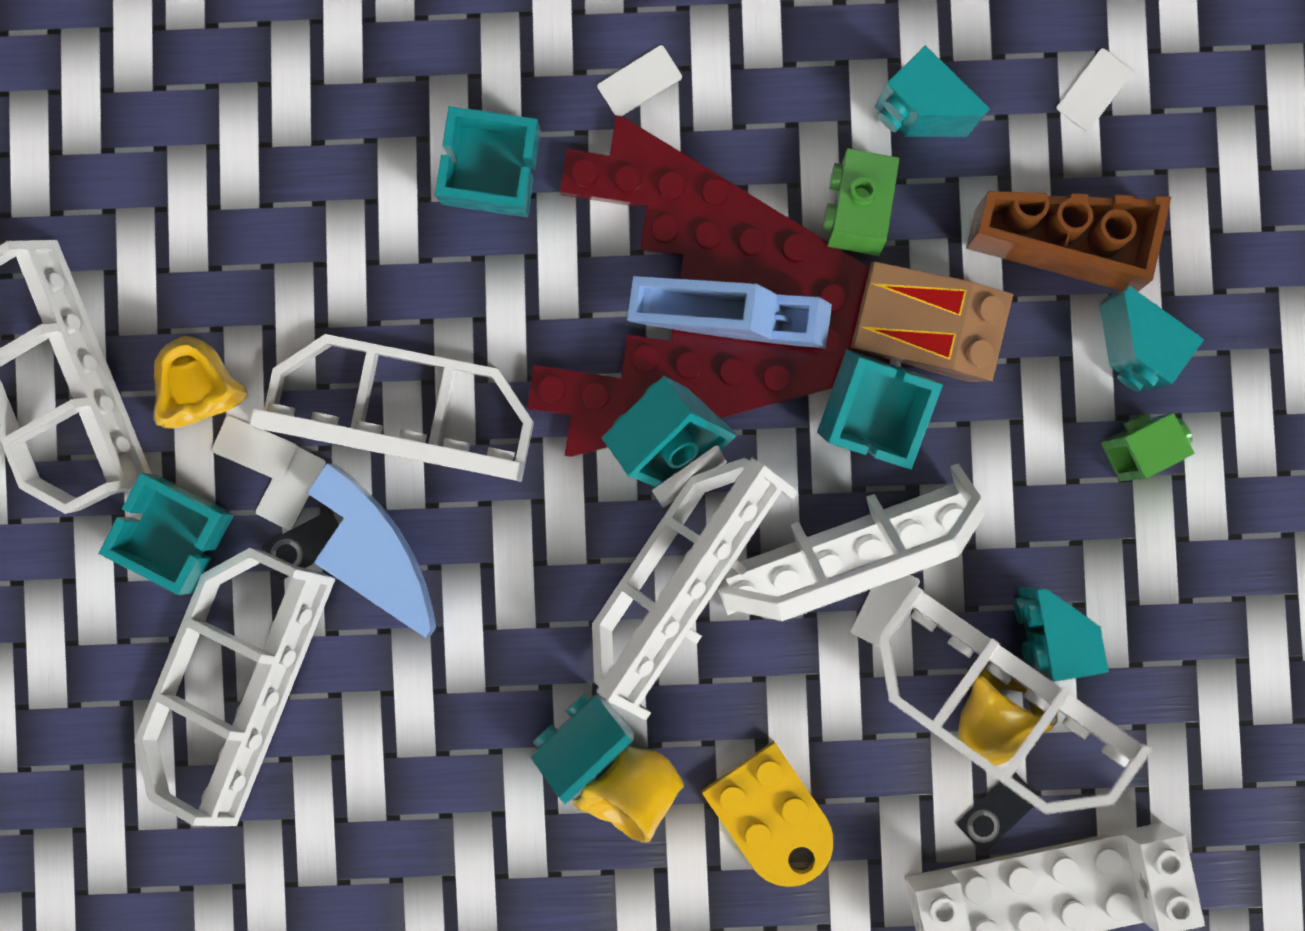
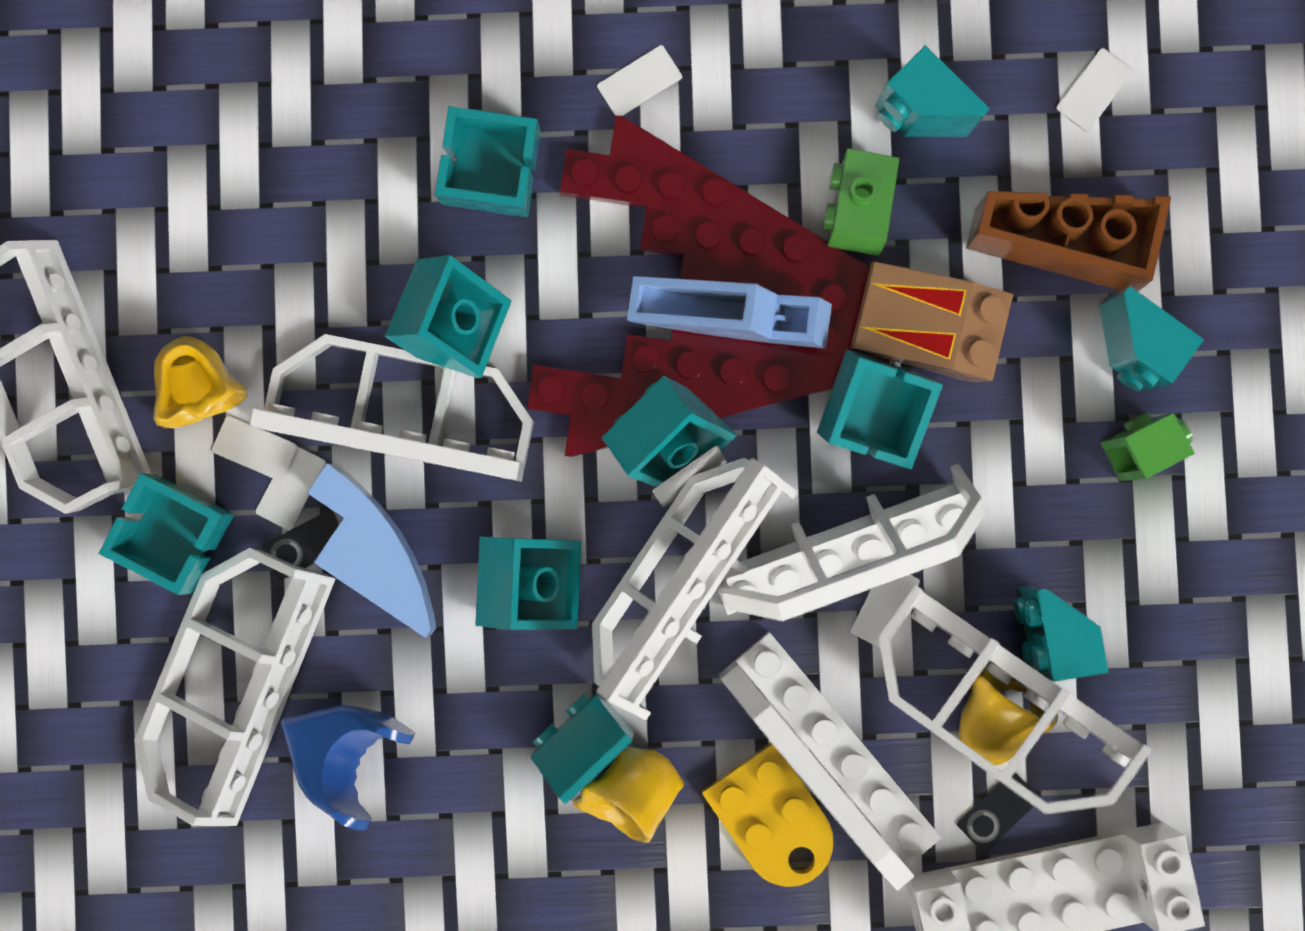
none -> blue animal [281,705,415,830]
none -> teal slope [385,255,512,378]
none -> teal slope [475,537,582,630]
none -> white plate [719,632,941,891]

